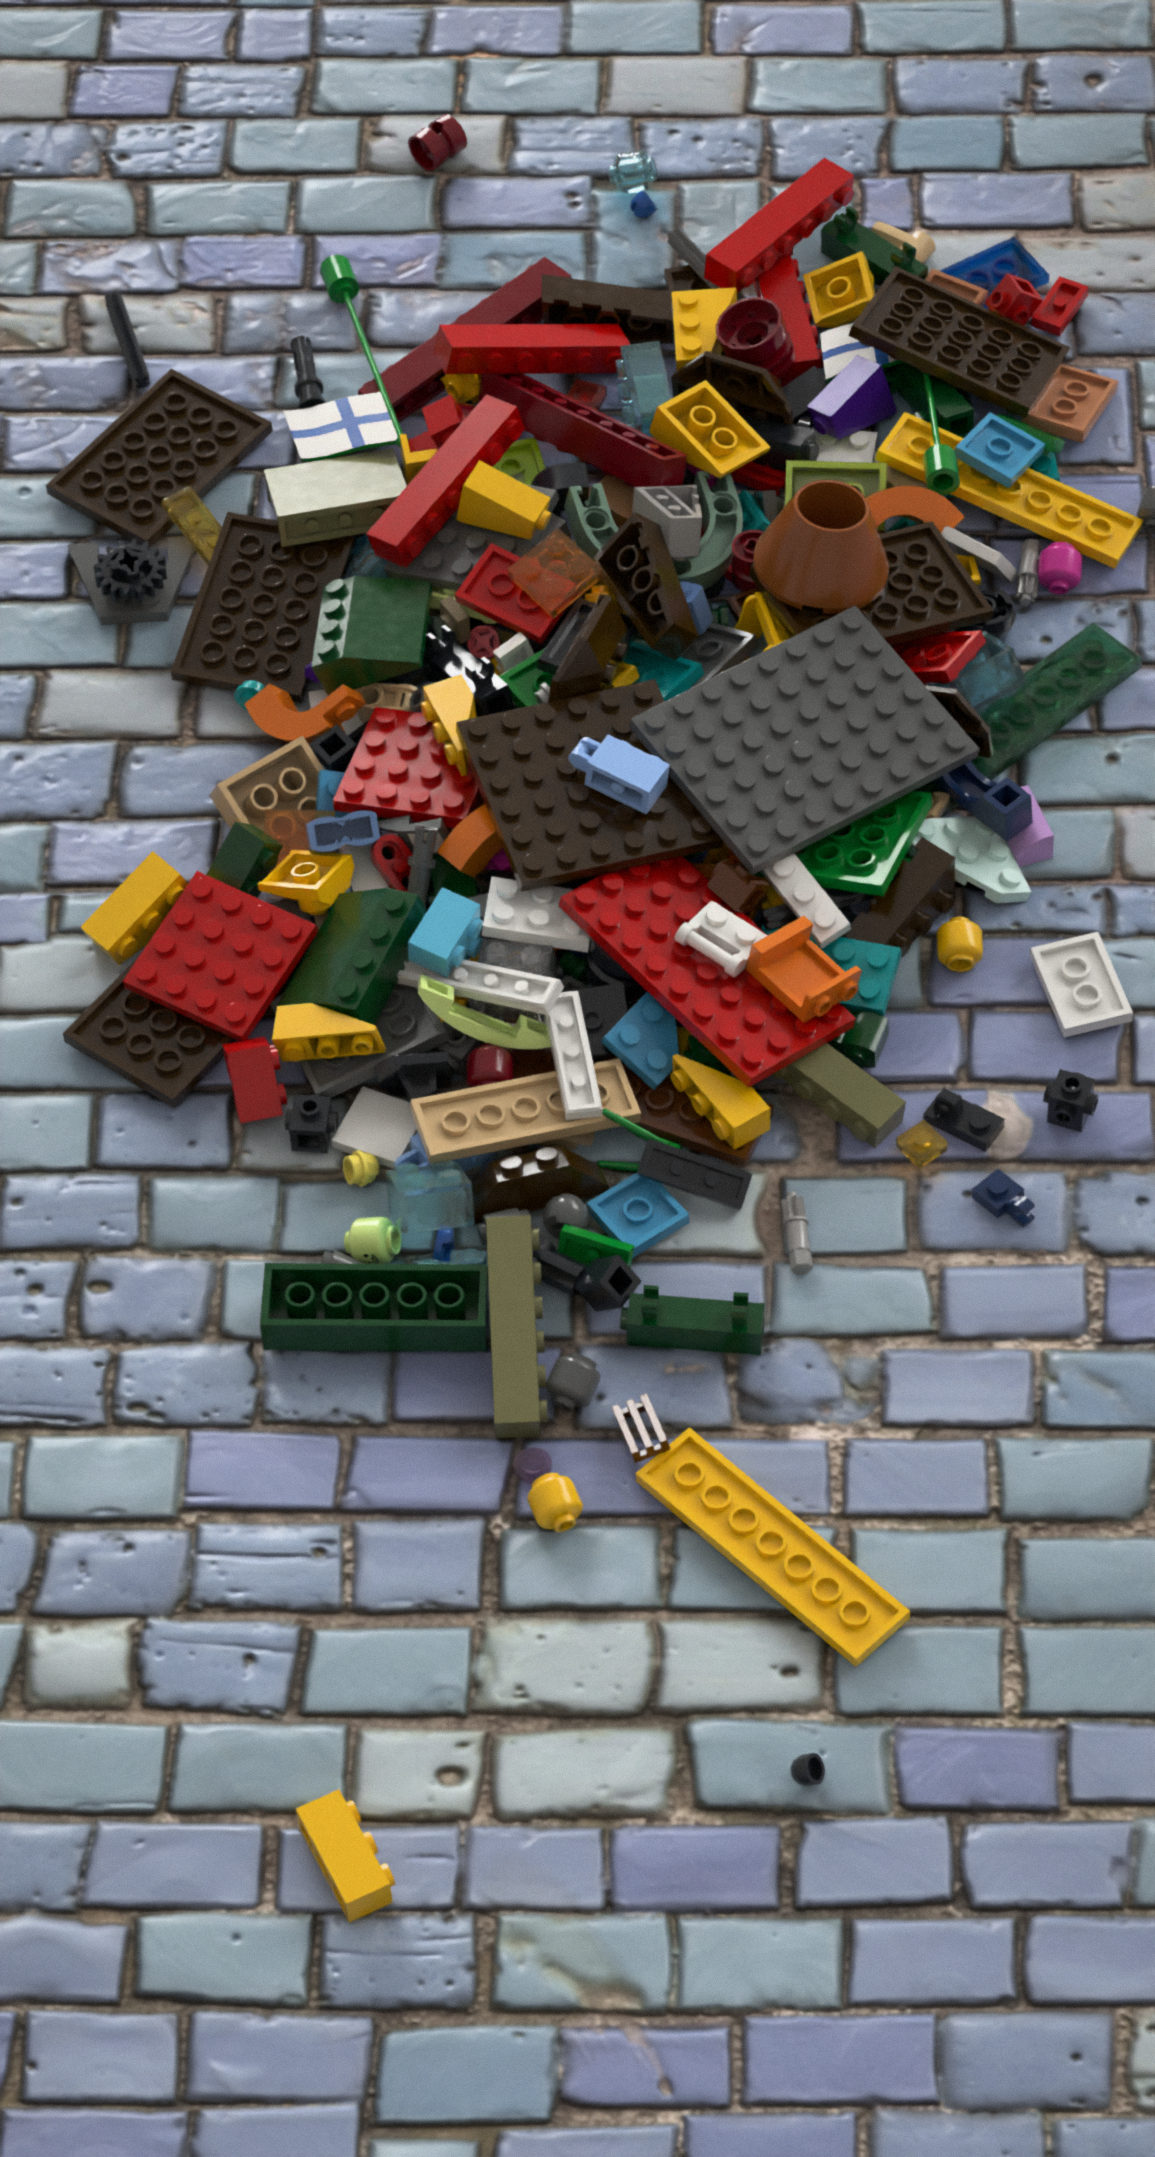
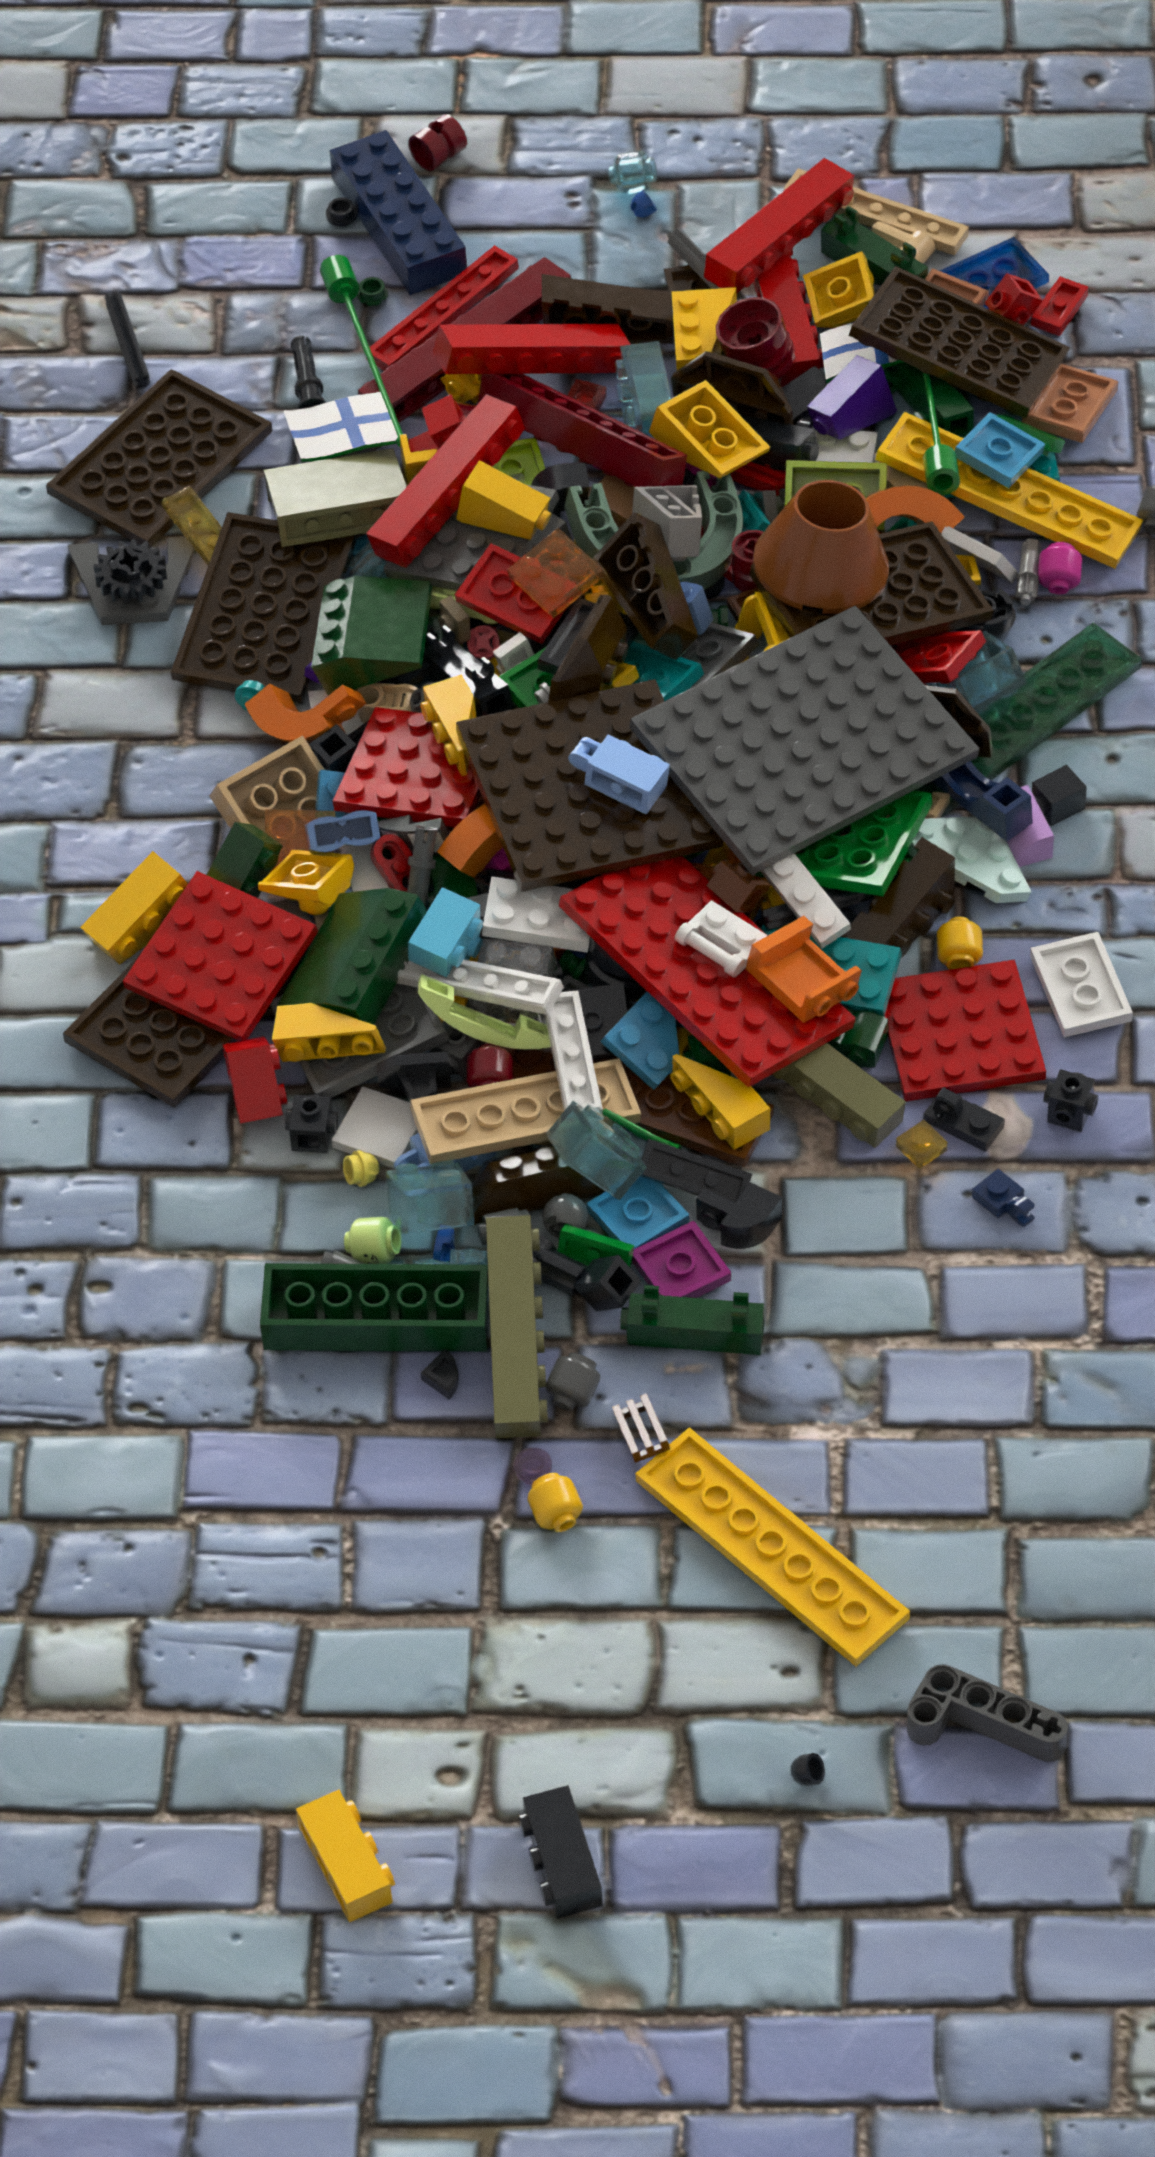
light grey piece [781,1191,813,1275] -> none
none -> black plate [326,197,357,227]
none -> dark blue brick [329,130,467,295]
none -> dark green plate [357,277,388,307]
none -> red plate [366,245,519,371]
none -> black tile [421,1349,459,1400]
none -> black brick [518,1785,603,1919]
none -> clear light blue brick [546,1100,647,1201]
none -> magenta plate [632,1221,732,1298]
none -> black brick [696,1182,782,1249]
none -> tan plate [784,168,969,256]
none -> red plate [884,959,1046,1102]
none -> dark grey beam [907,1664,1068,1762]
none -> black brick [1032,764,1087,826]

